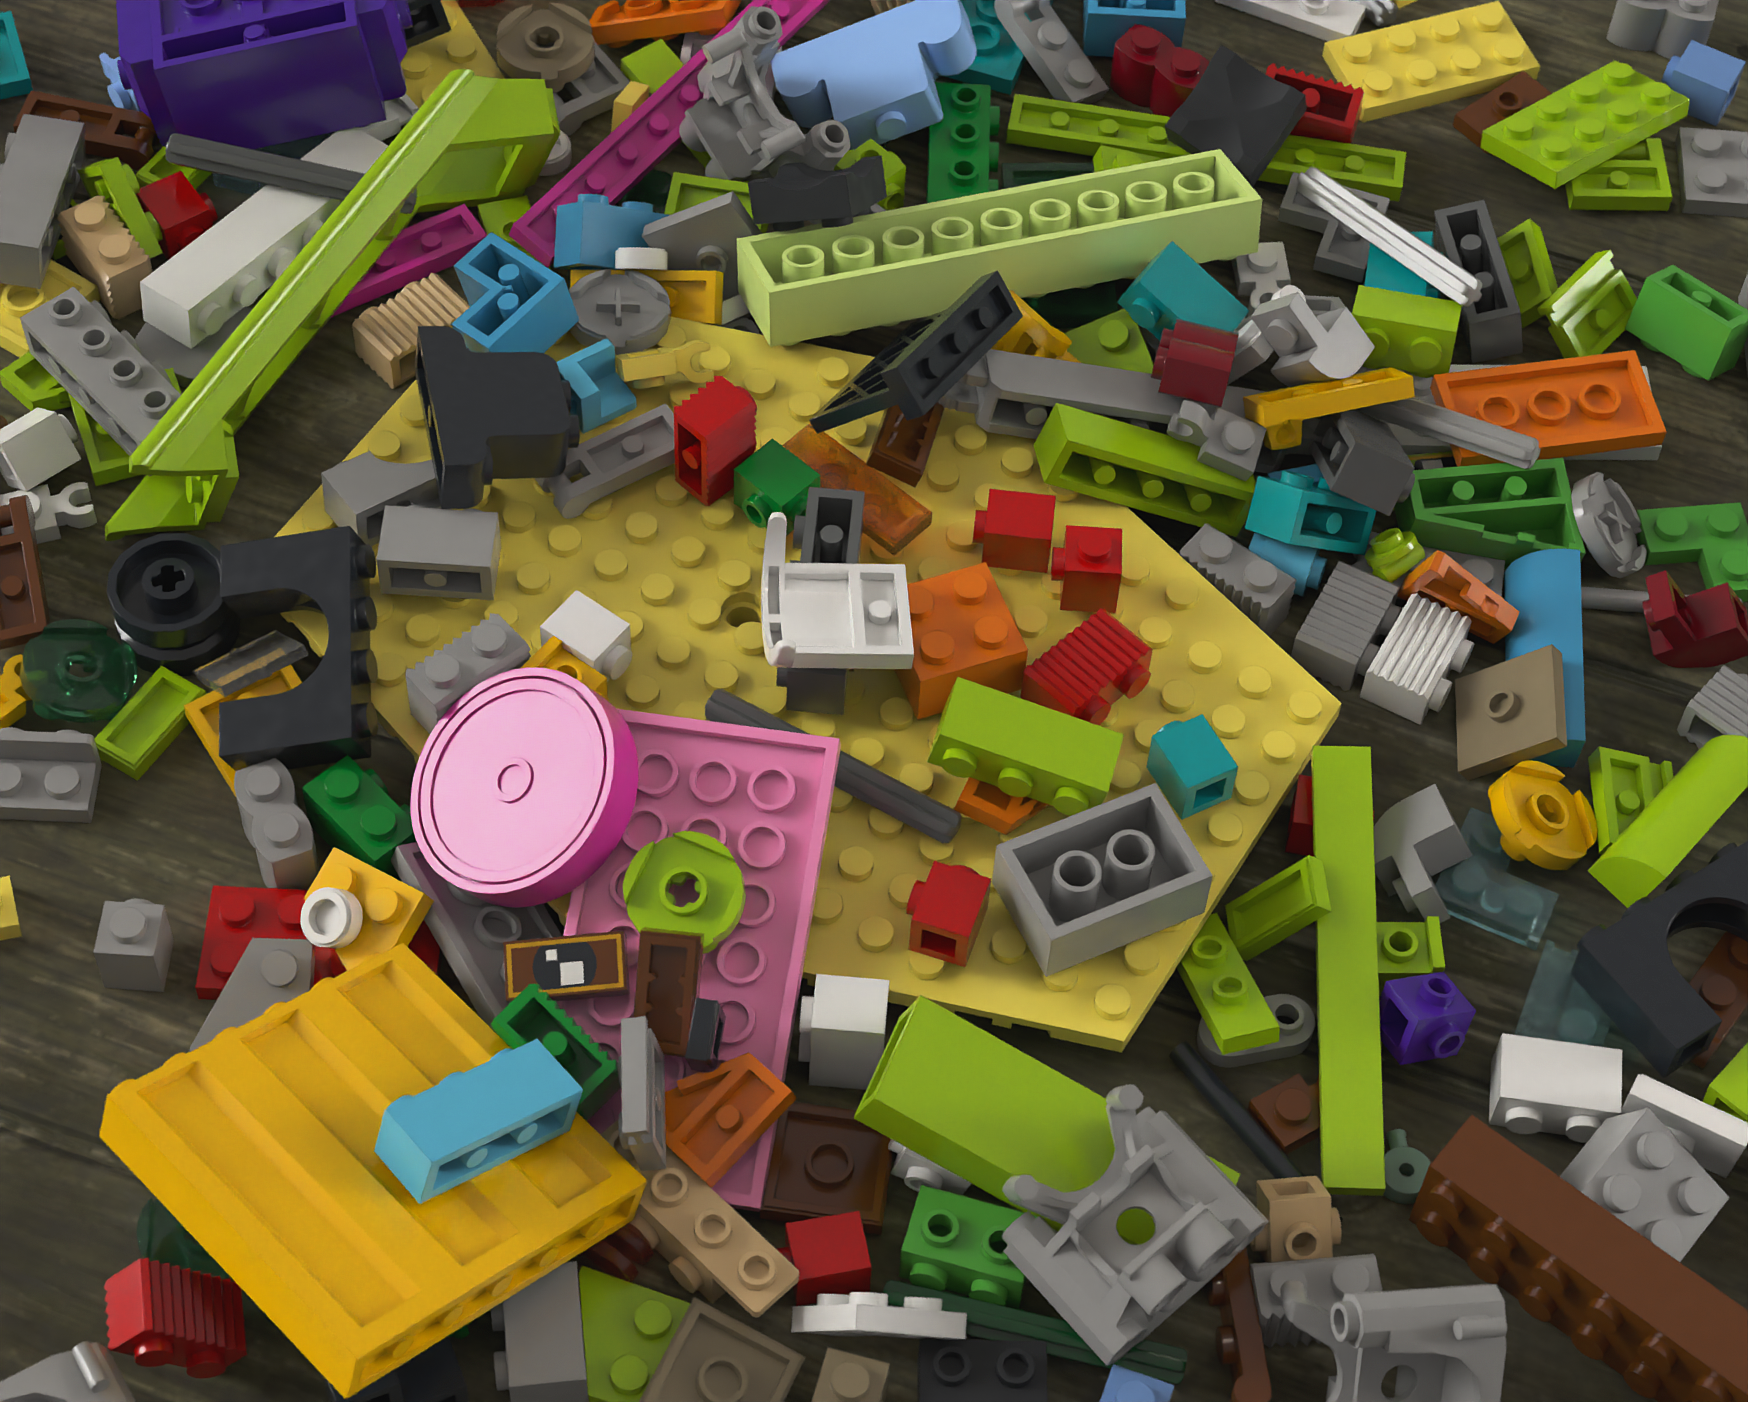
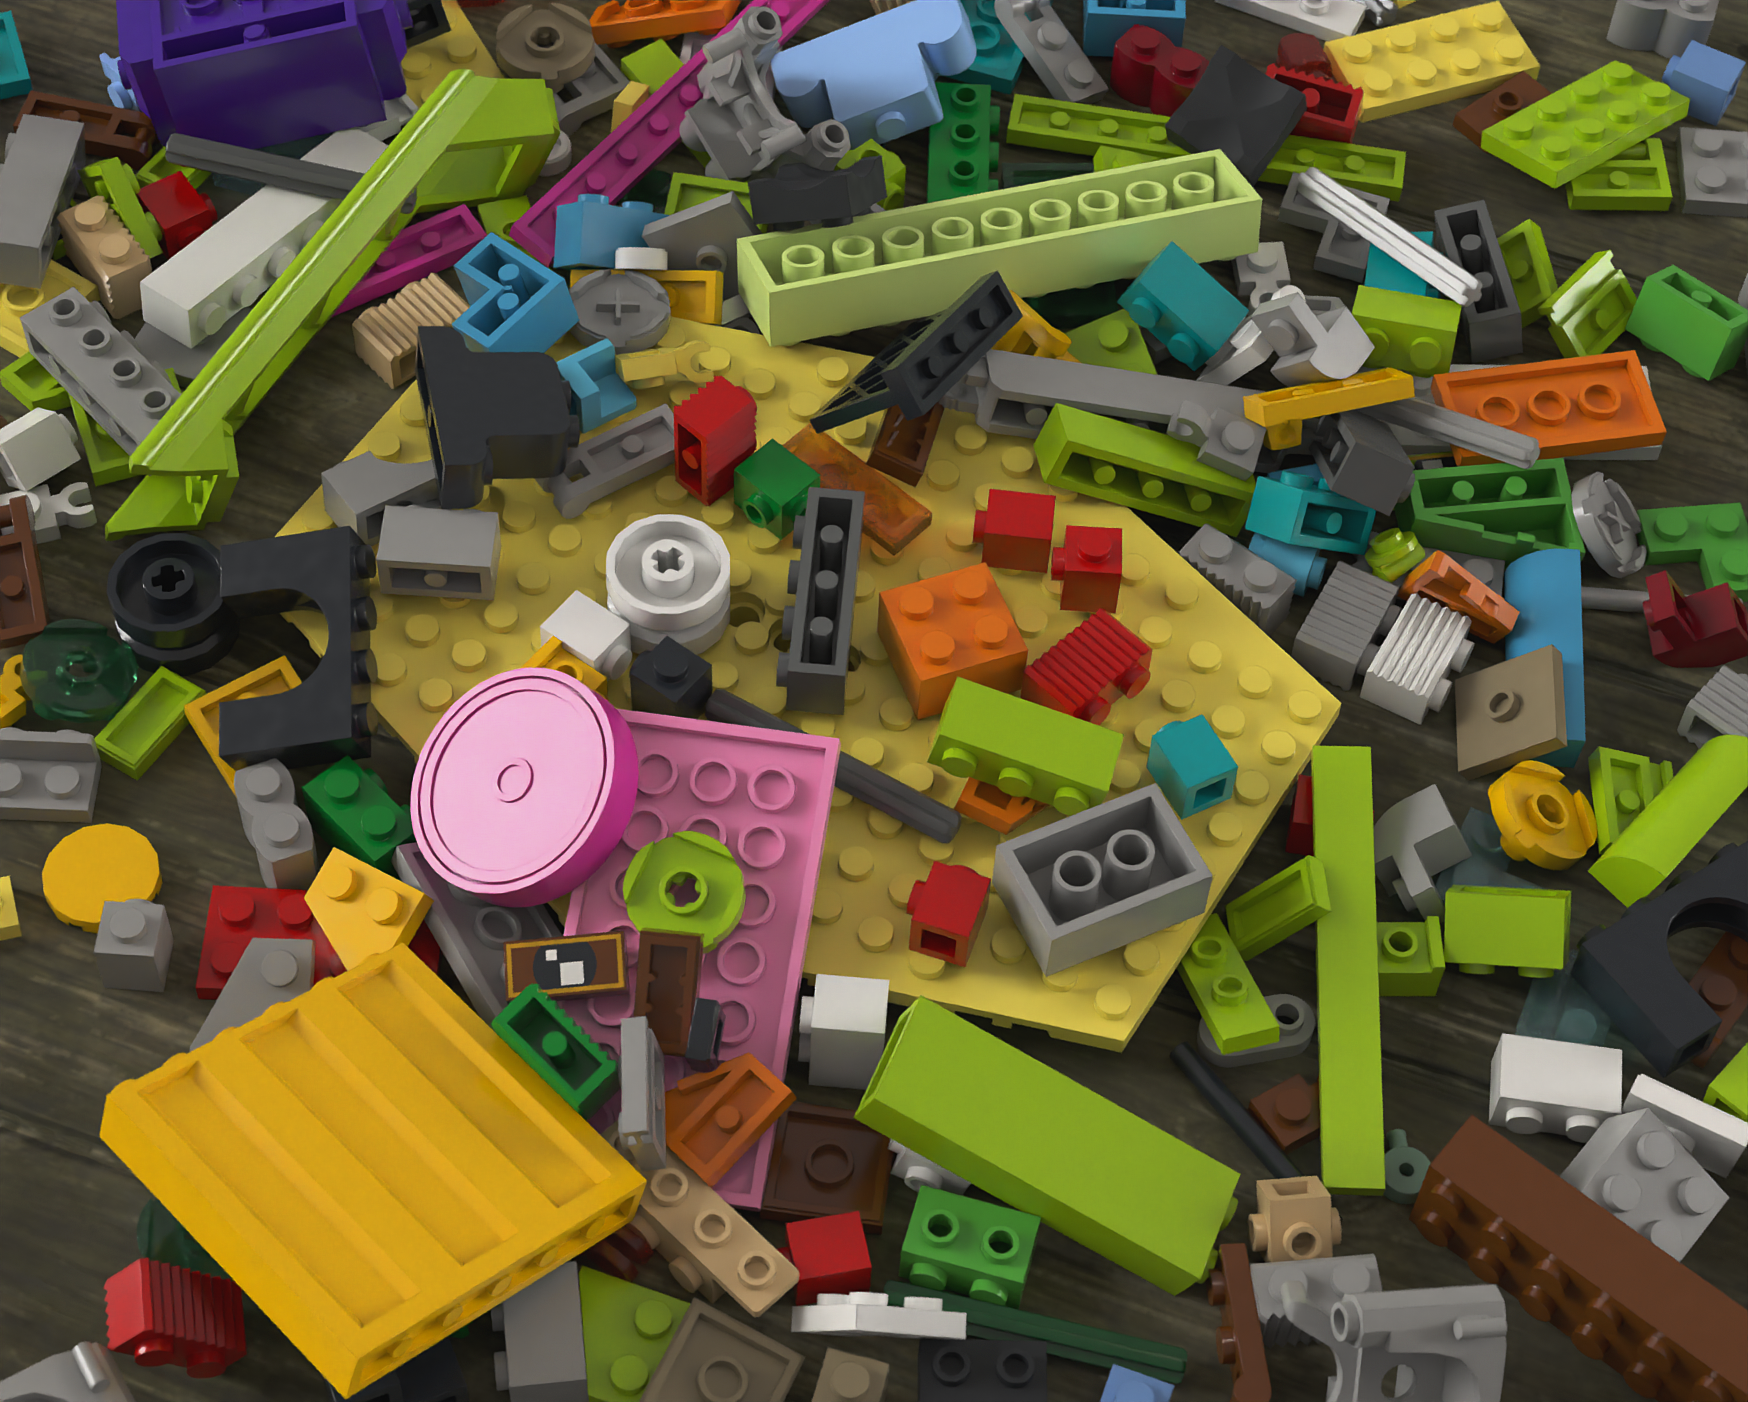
clear piece [194,630,308,697] -> none
white tile [300,887,363,949] -> none
medium azure brick [374,1039,583,1204] -> none
light grey brick [405,613,531,734] -> none
white piece [761,512,914,669] -> none
light grey piece [1002,1084,1269,1366] -> none
dark red brick [1151,319,1239,407] -> none
dark purple brick [1379,972,1476,1065] -> none
none -> yellow tile [42,823,162,934]
none -> white wheel [606,514,730,655]
none -> black brick [629,636,712,719]
none -> clear red arm [1276,33,1332,82]
none -> lime brick [1444,884,1571,978]

